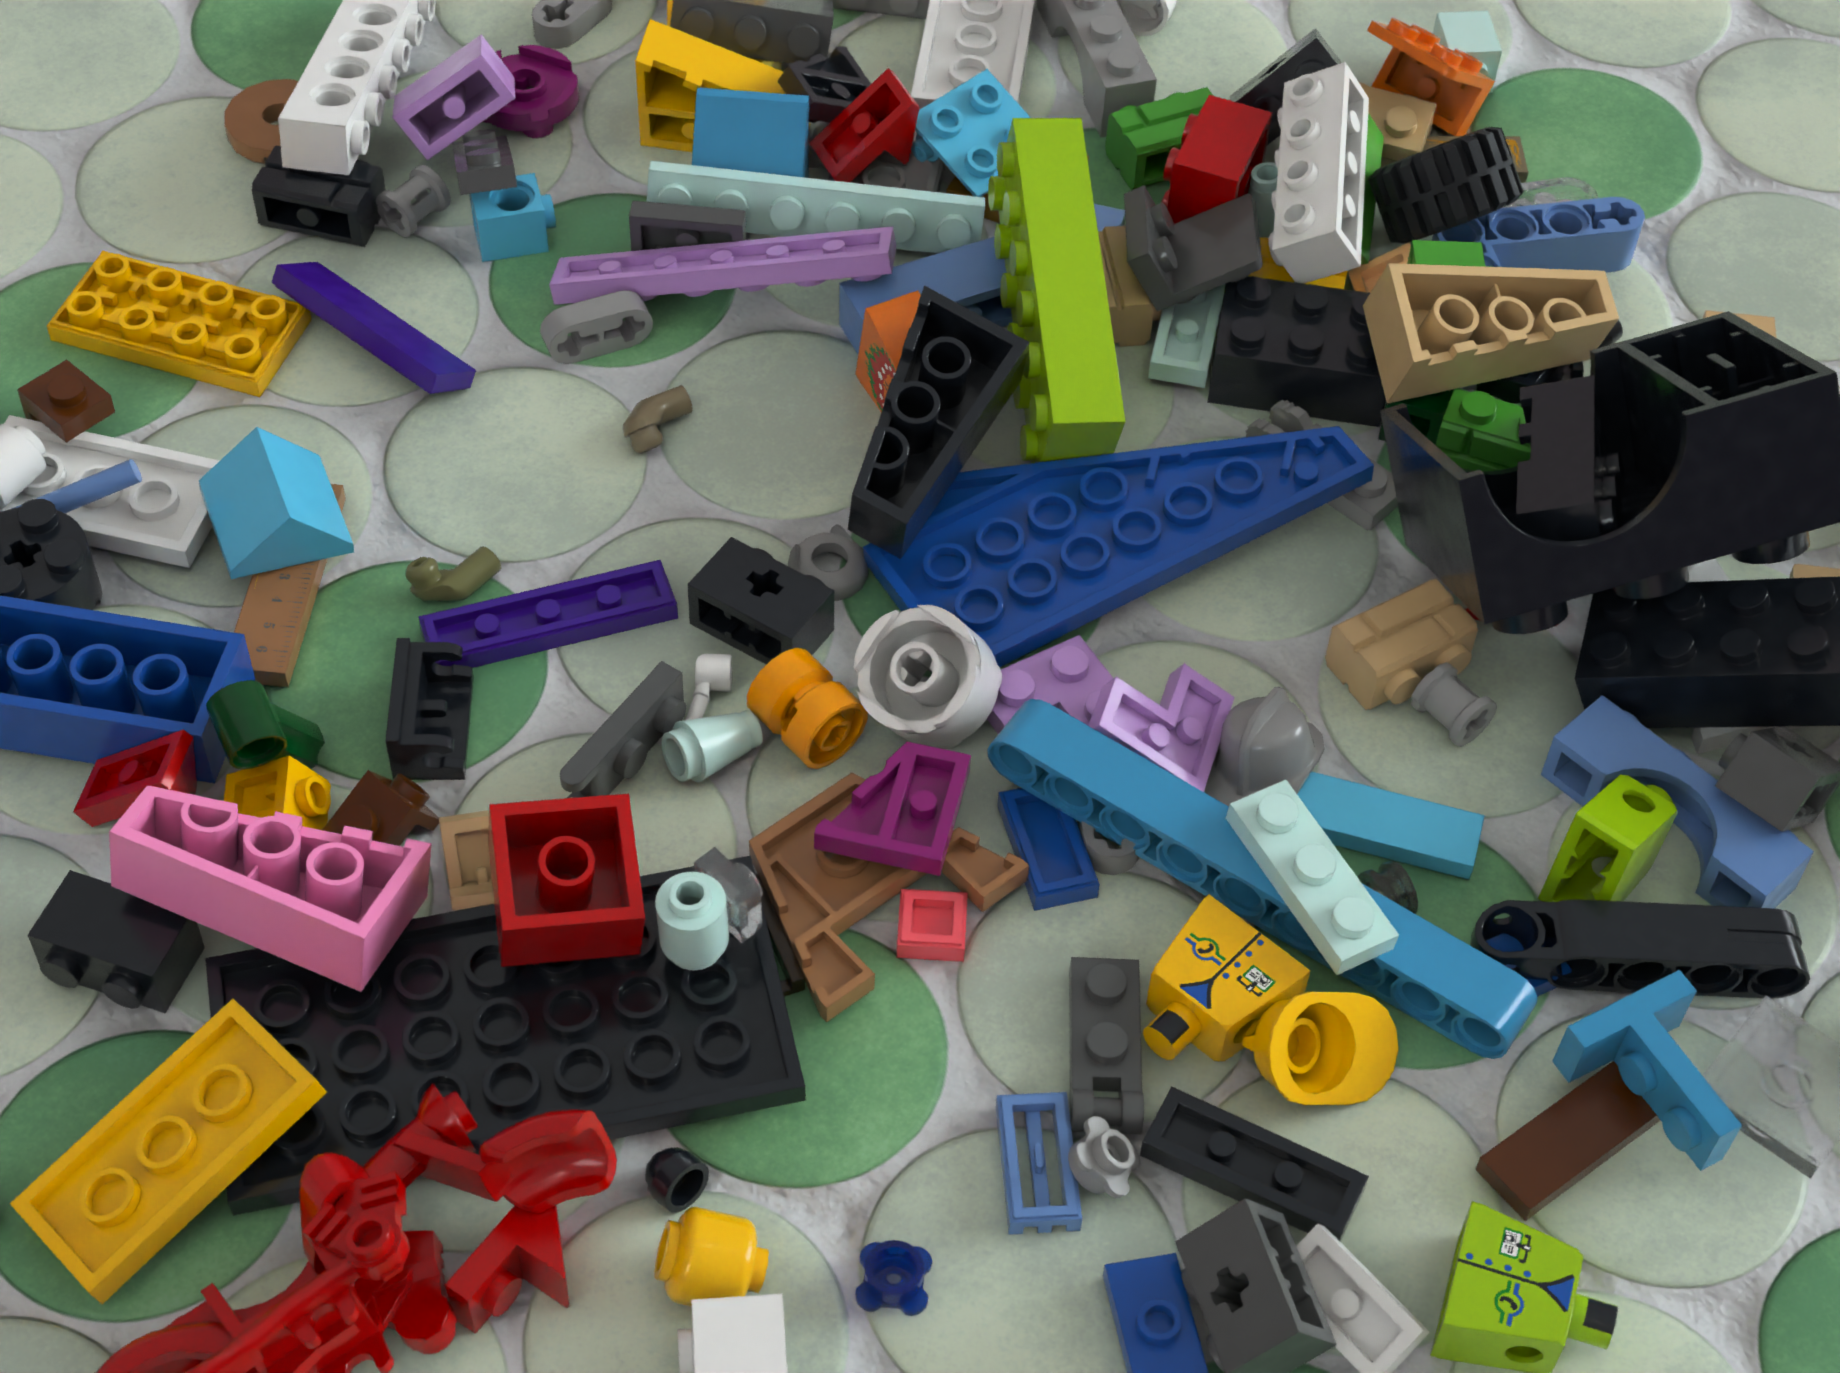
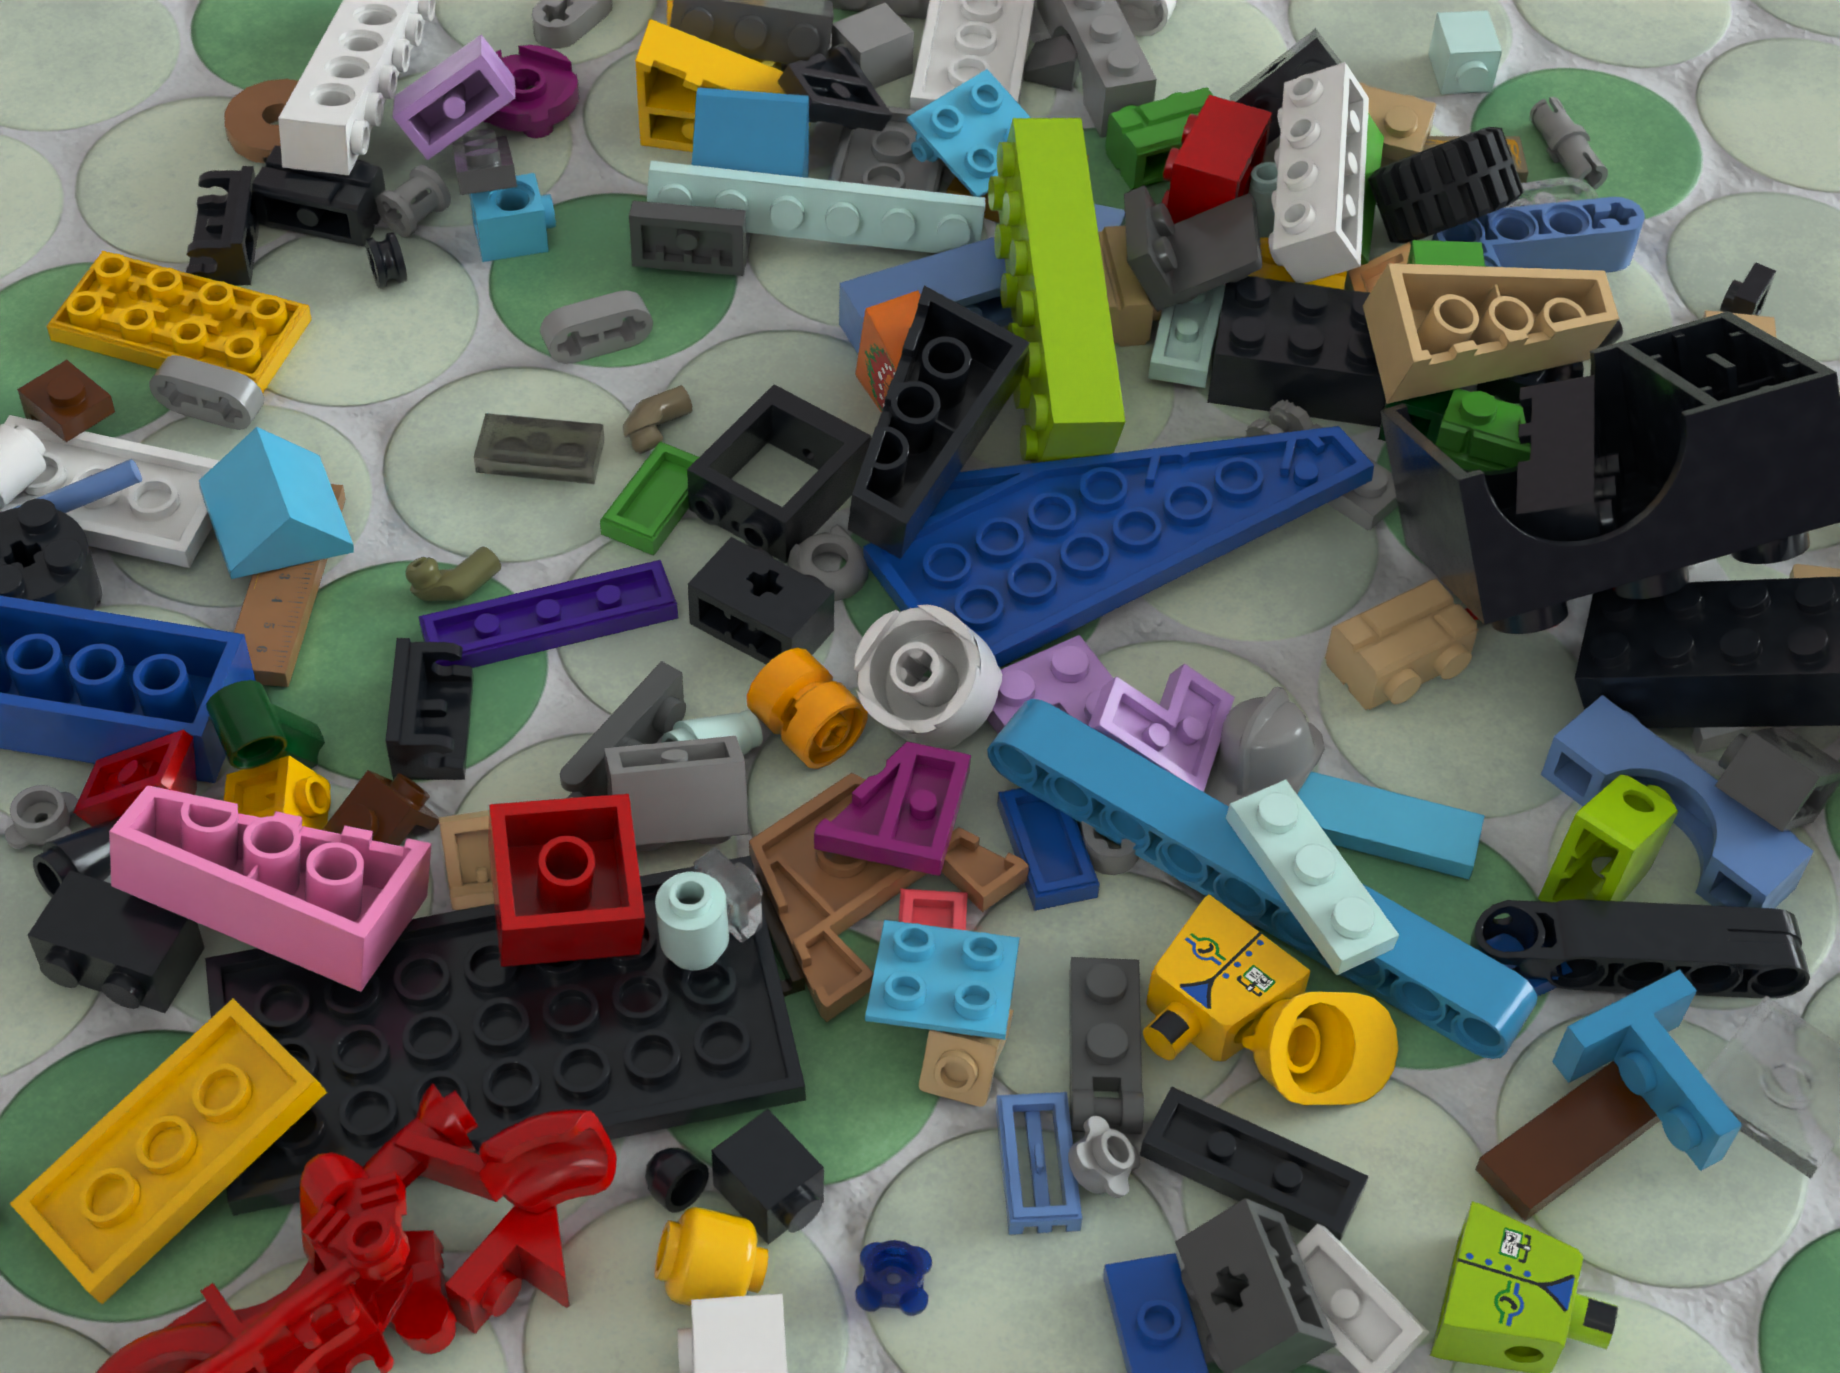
dark purple tile [271,262,476,394] -> none
lavender plate [549,227,896,305] -> none
white hand [685,654,733,720] -> none
red slope [809,68,919,183] -> none
clear smoke bush [1358,861,1418,914] -> none
orange bracket [1367,17,1495,136] -> none
light grey bush [1411,662,1497,747] -> none
none -> light grey plate [5,785,78,849]
none -> black cone [33,816,121,898]
none -> light grey beam [149,355,264,430]
none -> black hinge [186,166,259,285]
none -> black bush [365,232,407,288]
none -> clear smoke plate [474,413,605,484]
none -> bright green tile [600,442,699,556]
none -> light grey brick [604,736,749,851]
none -> black window [687,384,871,563]
none -> black brick [711,1109,824,1244]
none -> light grey brick [828,3,914,89]
none -> medium azure hinge [865,920,1020,1040]
none -> tan bracket [919,1009,1014,1107]
none -> dark grey slope [1023,34,1080,91]
none -> light grey pin [1529,97,1608,193]
none -> black plate [1720,262,1776,316]

